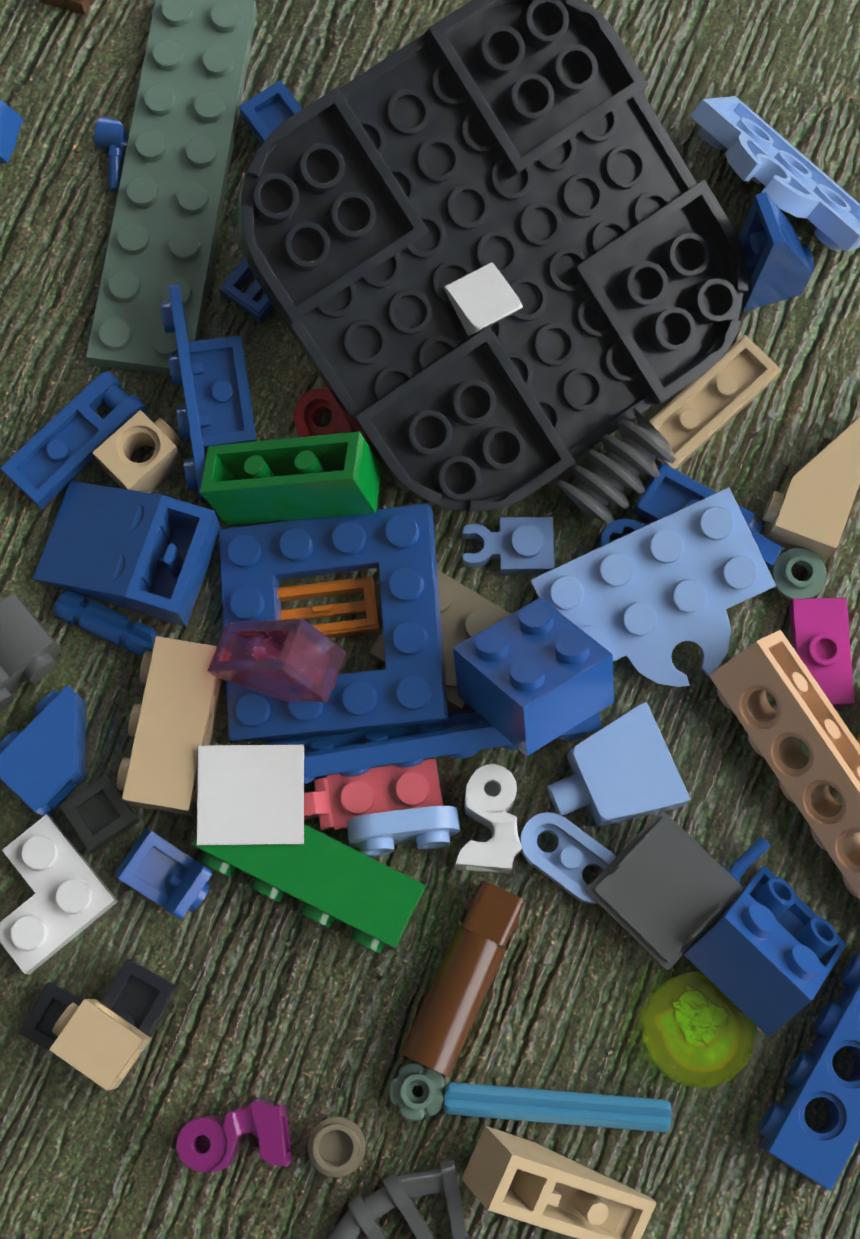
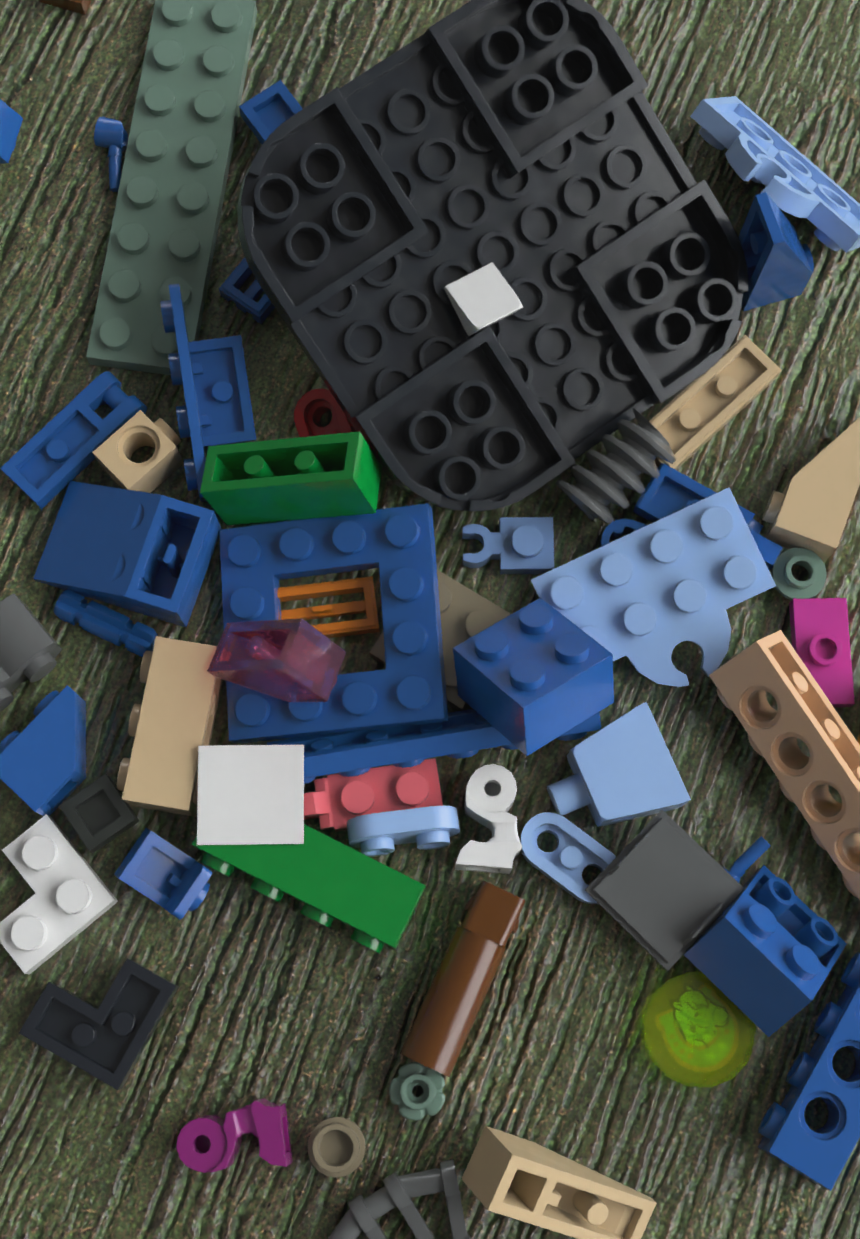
tan brick [49,999,151,1091] -> none
dark azure axle [443,1082,672,1132] -> none

